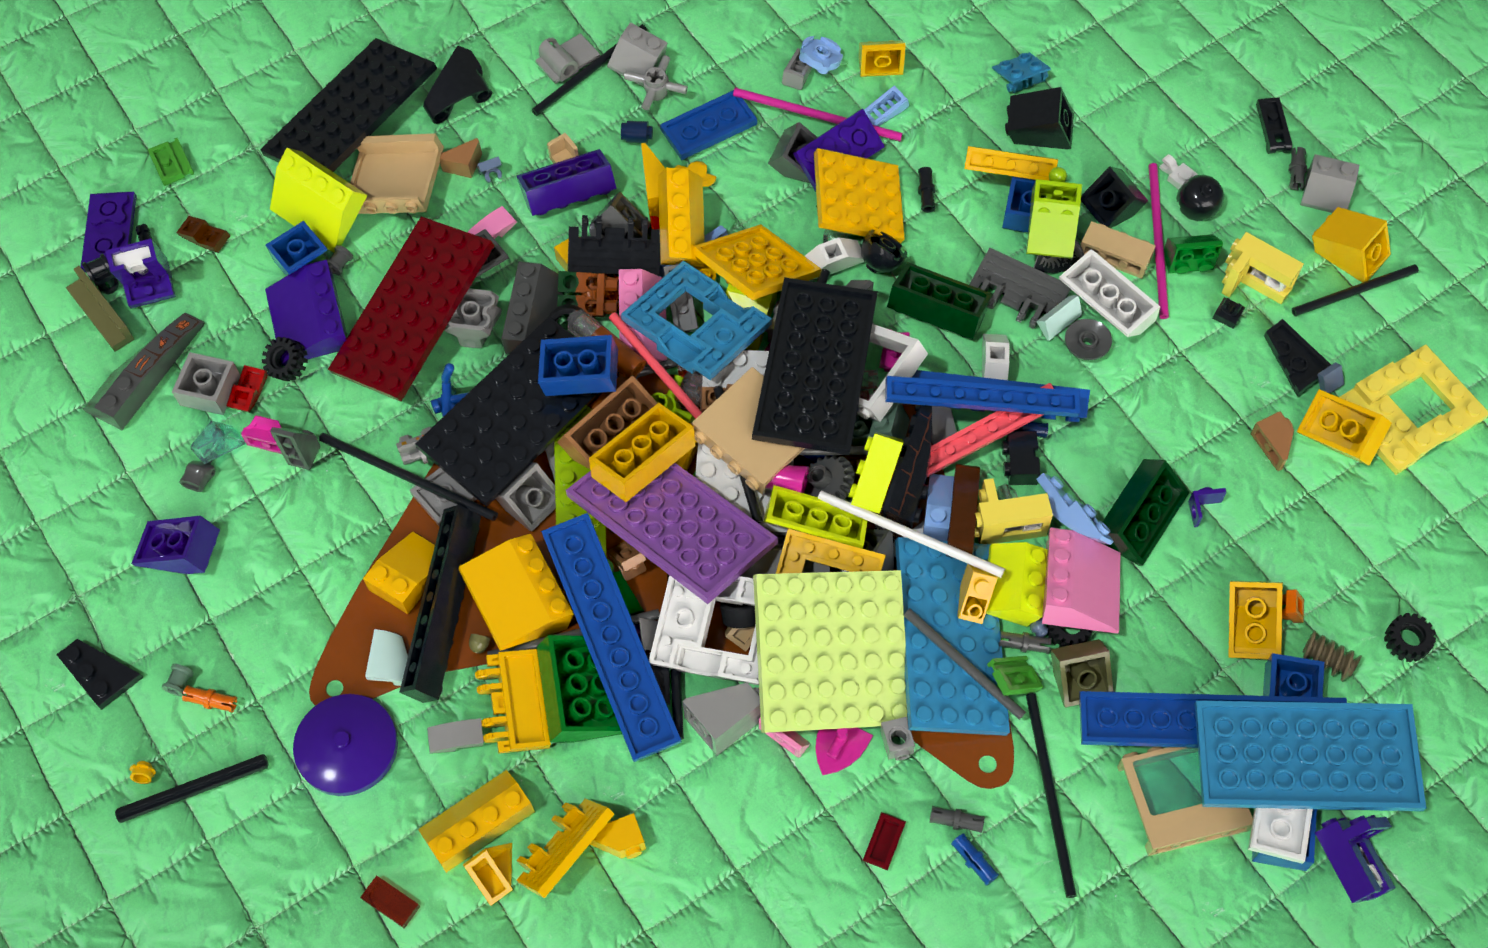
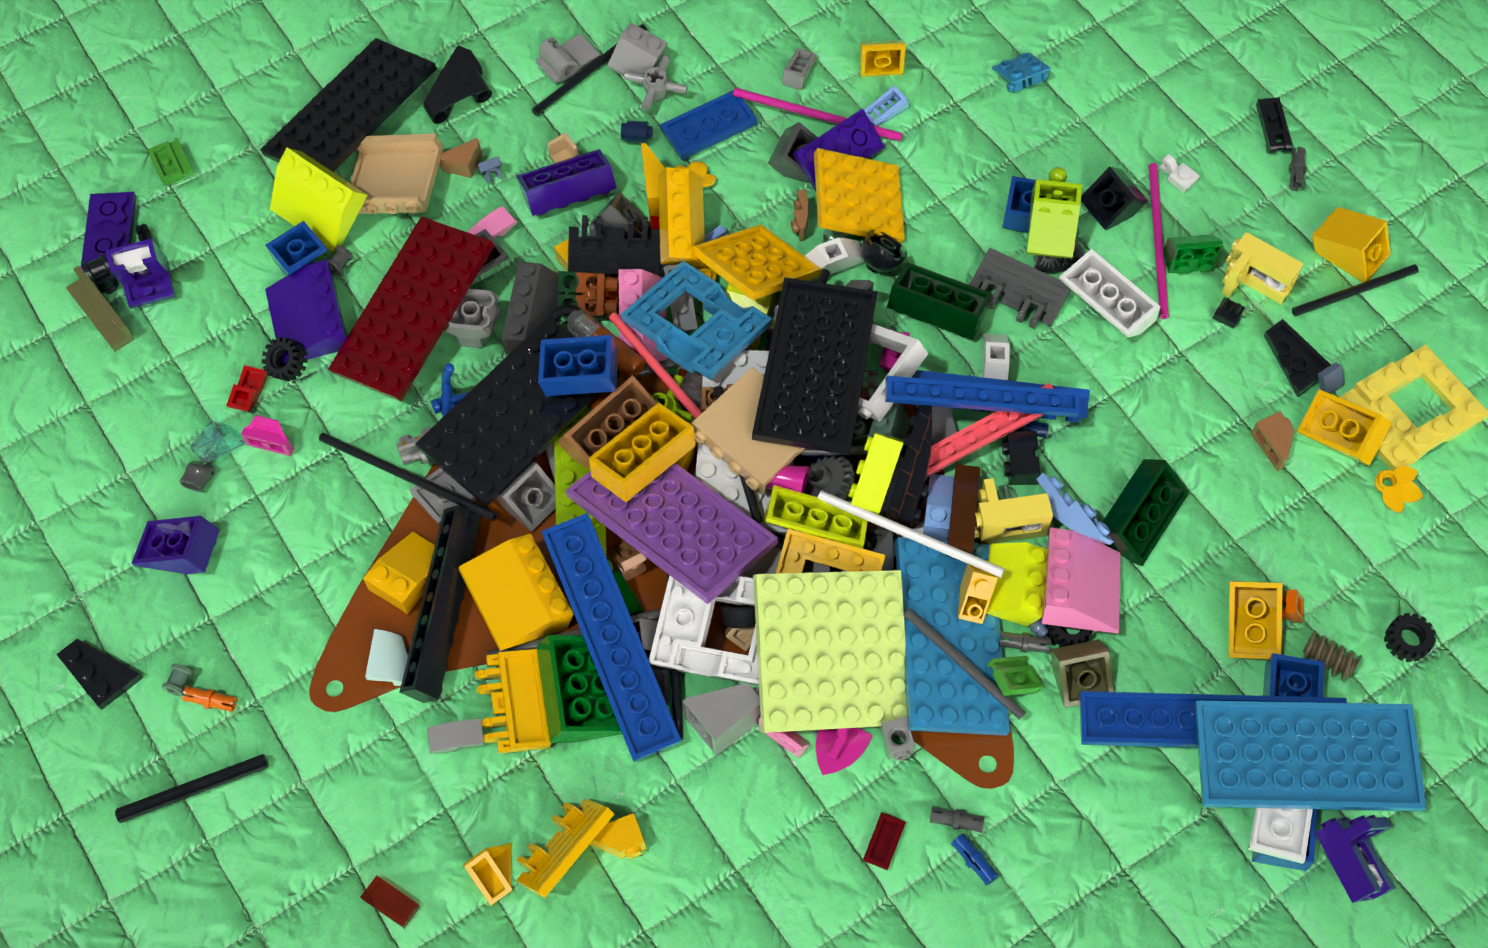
dark grey wedge [83,313,205,430] -> none
yellow plate [129,761,156,784] -> none
light grey brick [172,352,241,415] -> none
reddish brown slope [176,216,230,253] -> none
dark grey slope [270,427,320,470] -> none
dark purple dish [293,694,398,796] -> none
yellow slope [418,770,535,873] -> none
olive hinge [469,634,490,653] -> none
light blue plate [799,36,843,74] -> none
black pin [918,167,936,213] -> none
yellow fence [964,146,1058,181] -> none
black slope [1005,87,1074,149] -> none
black piece [1026,693,1077,898] -> none
light aqua slope [1036,295,1082,341] -> none
dark grey dish [1065,319,1112,360] -> none
tan brick [1080,221,1156,279] -> none
panel [1117,747,1253,856] -> none
black cylinder [1176,174,1224,221] -> none
dark purple bracket [1188,487,1227,527] -> none
light grey slope [1300,154,1360,213] -> none
none -> medium nougat slope [791,189,808,242]
none -> yellow plate [1374,466,1423,513]

